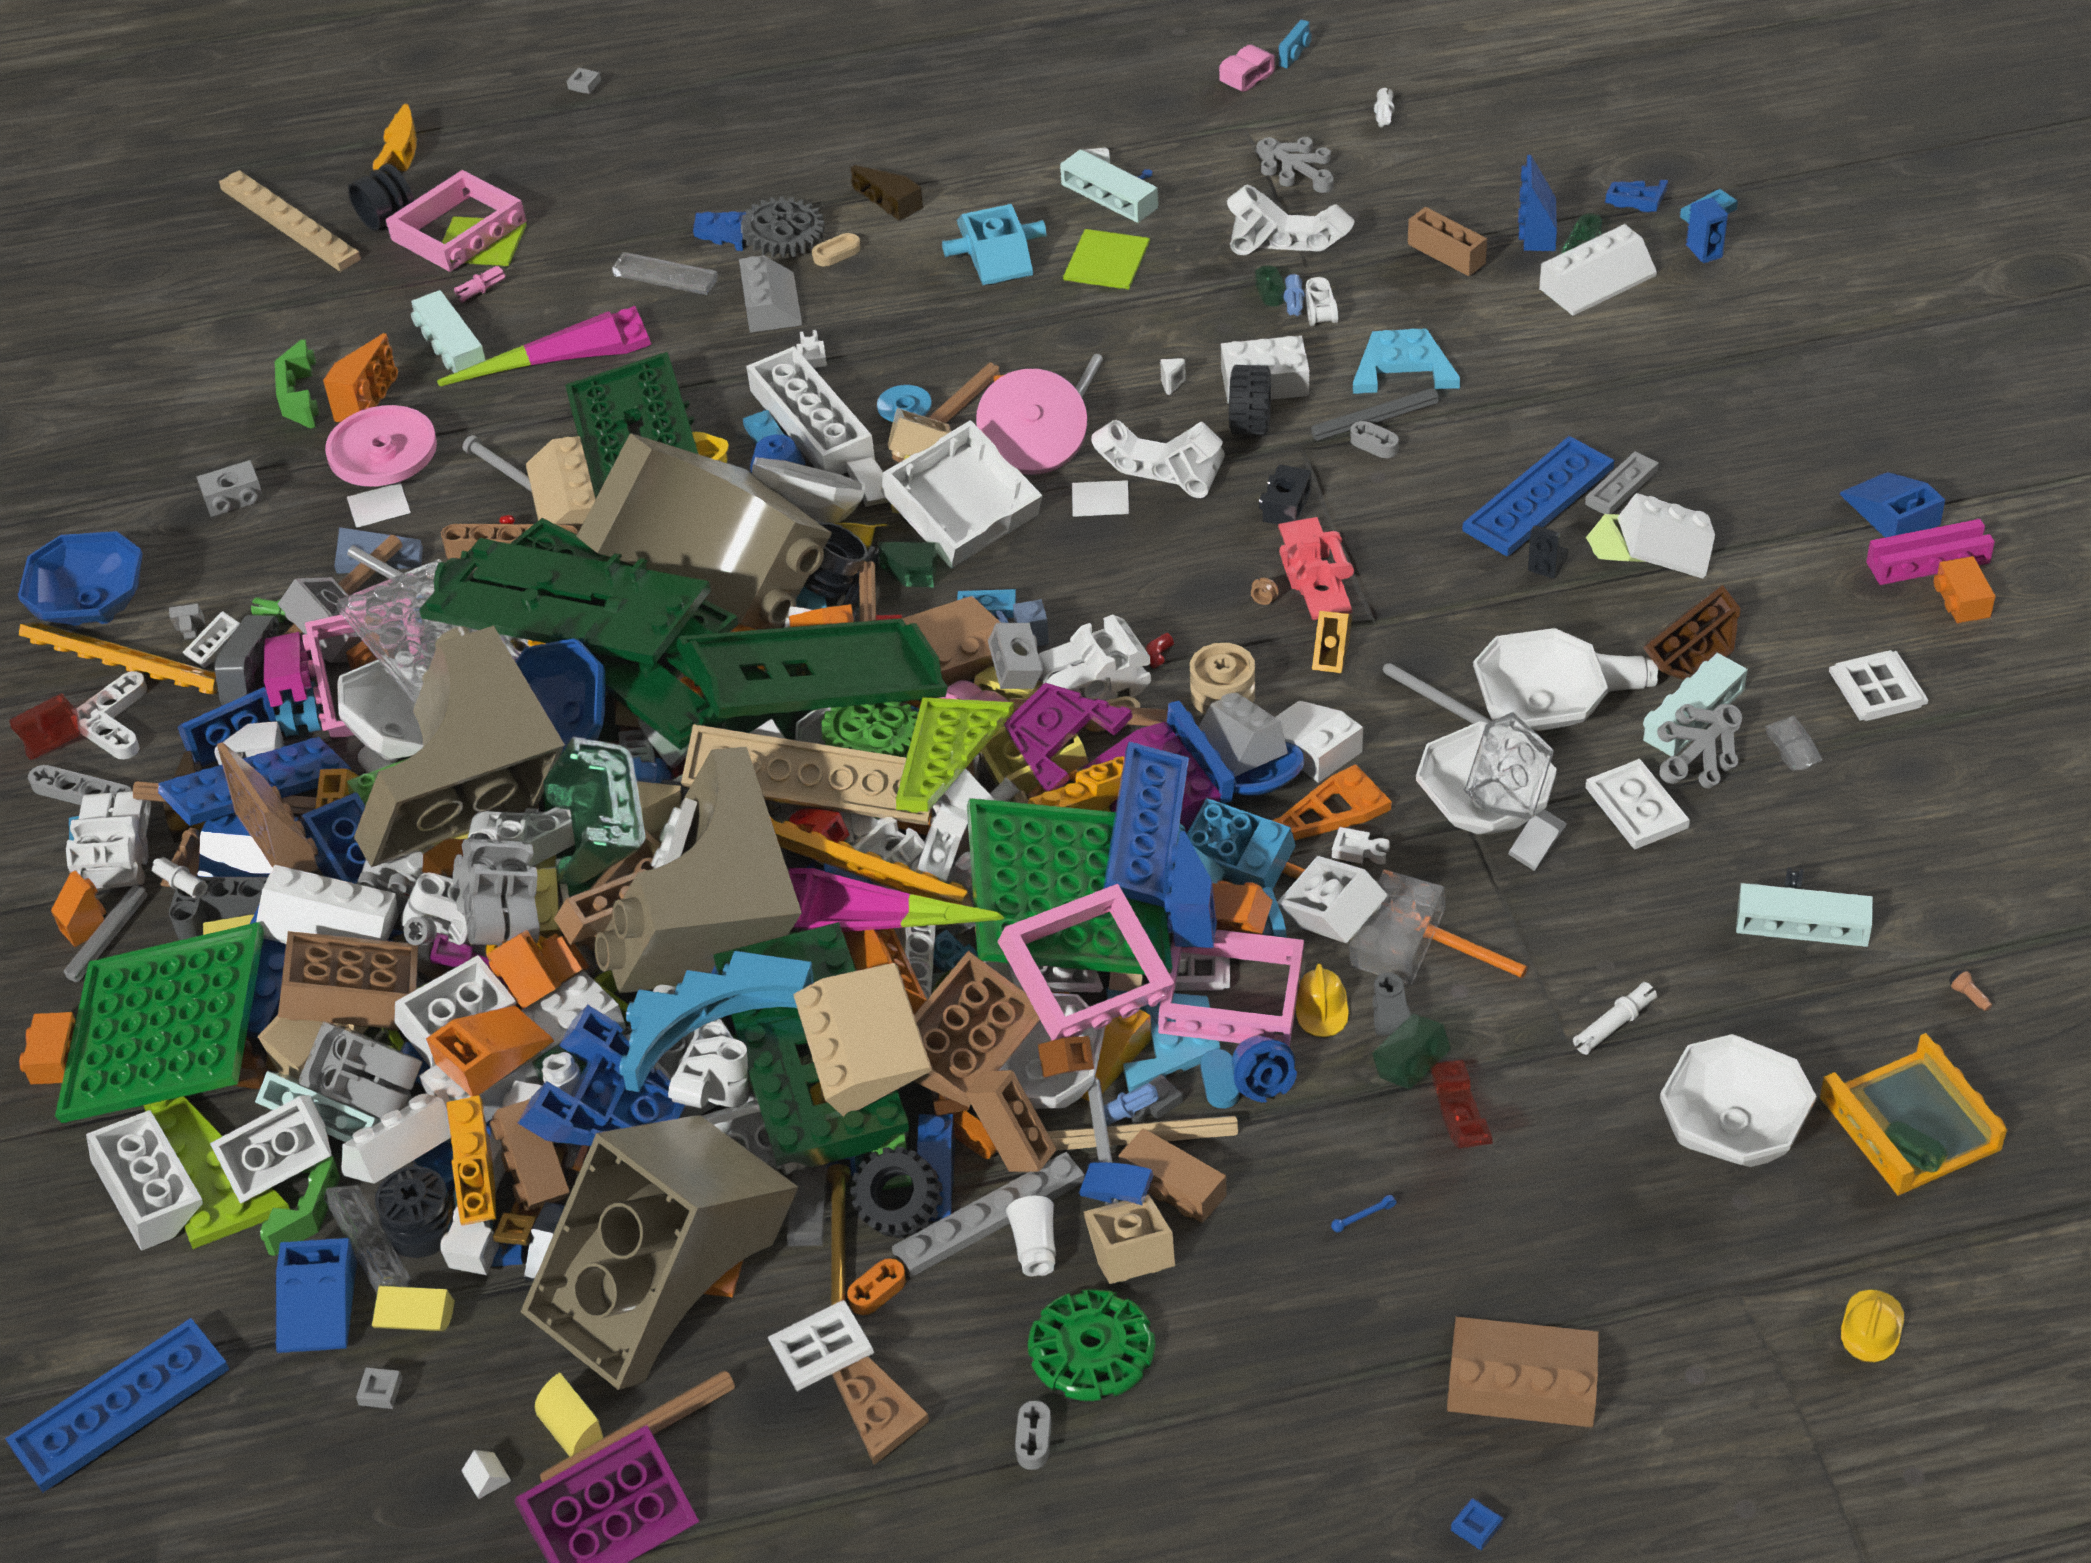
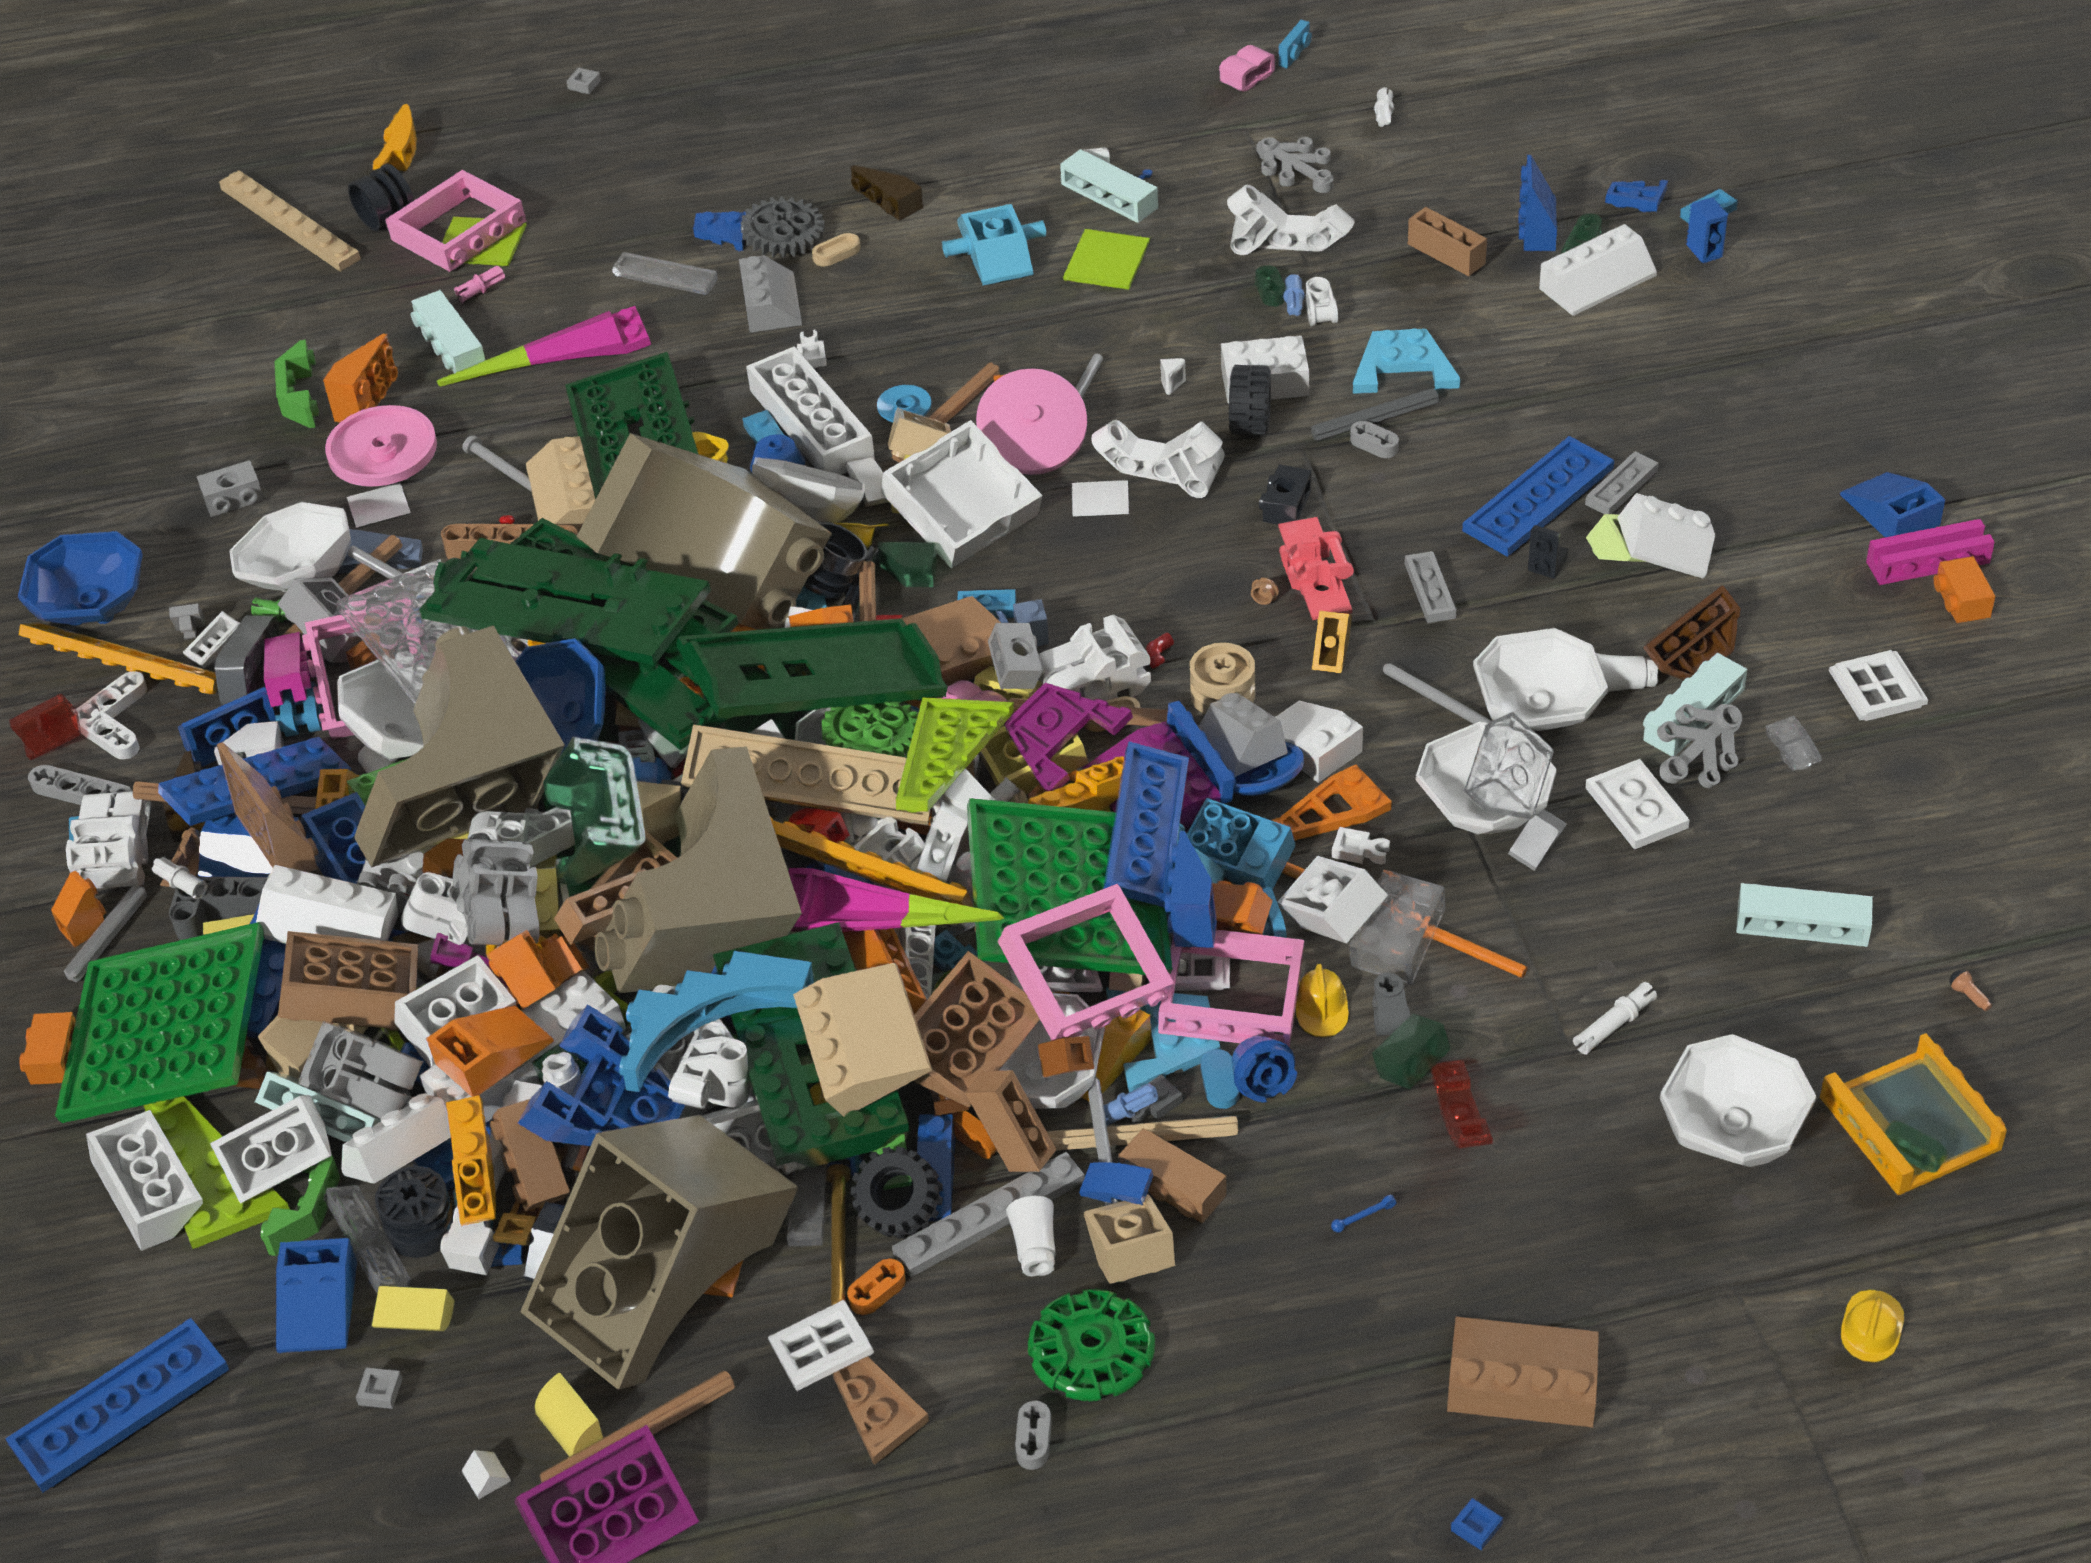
light grey bush [404,916,437,946] -> none
white plate [651,798,697,869] -> none
black bush [1784,867,1804,889] -> none
none -> white rock [229,502,351,592]
none -> light grey plate [1405,551,1456,623]

